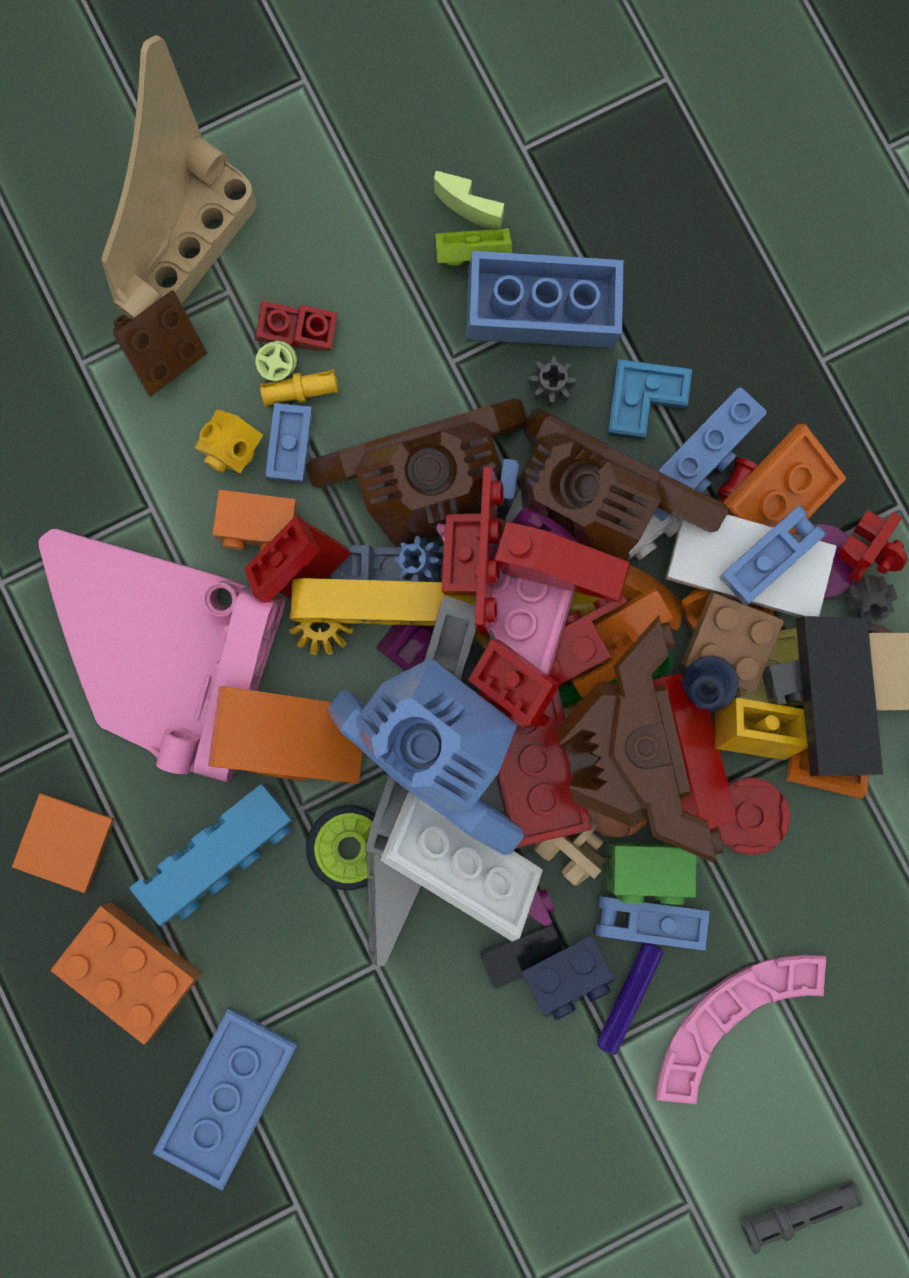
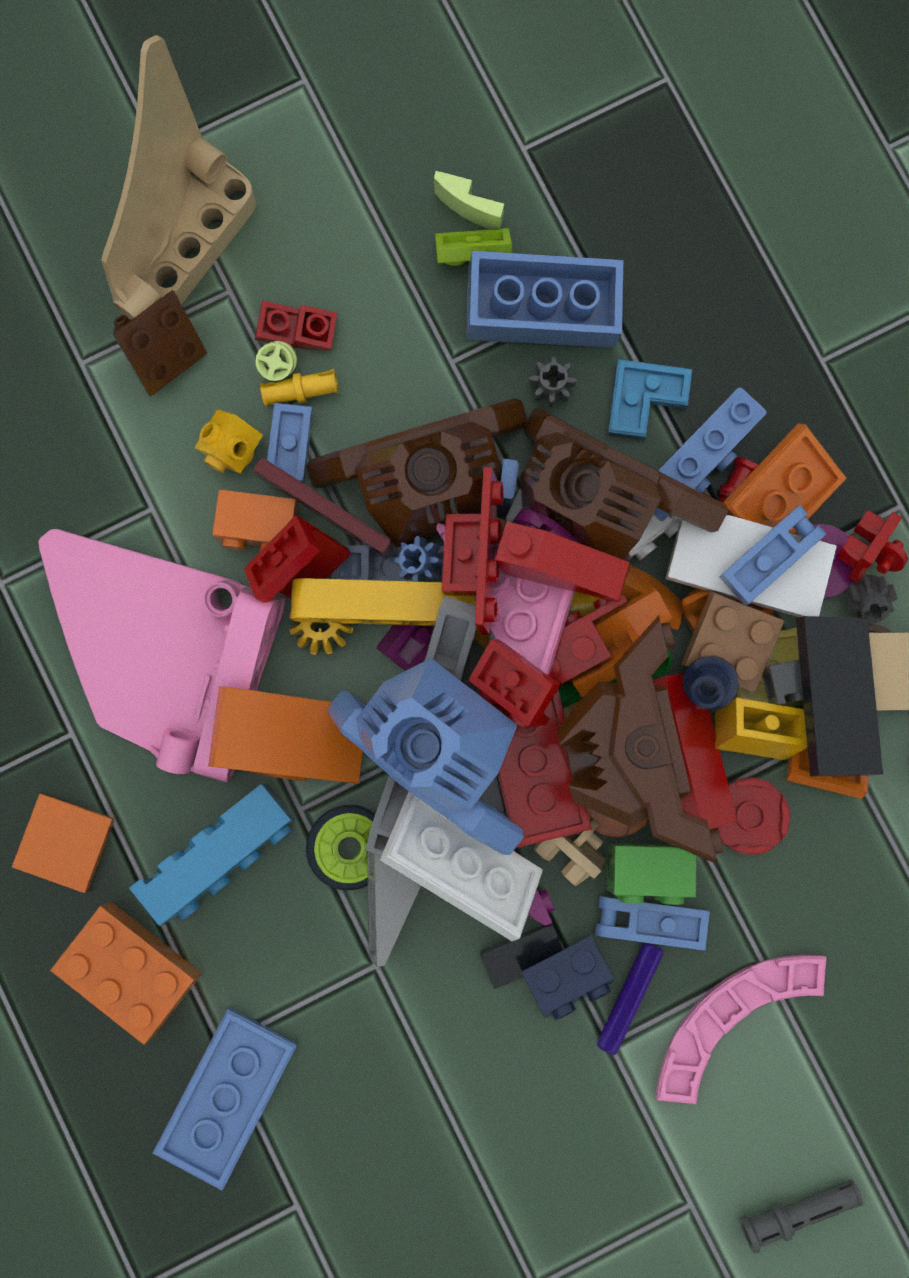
none -> dark red tile [253,458,393,559]

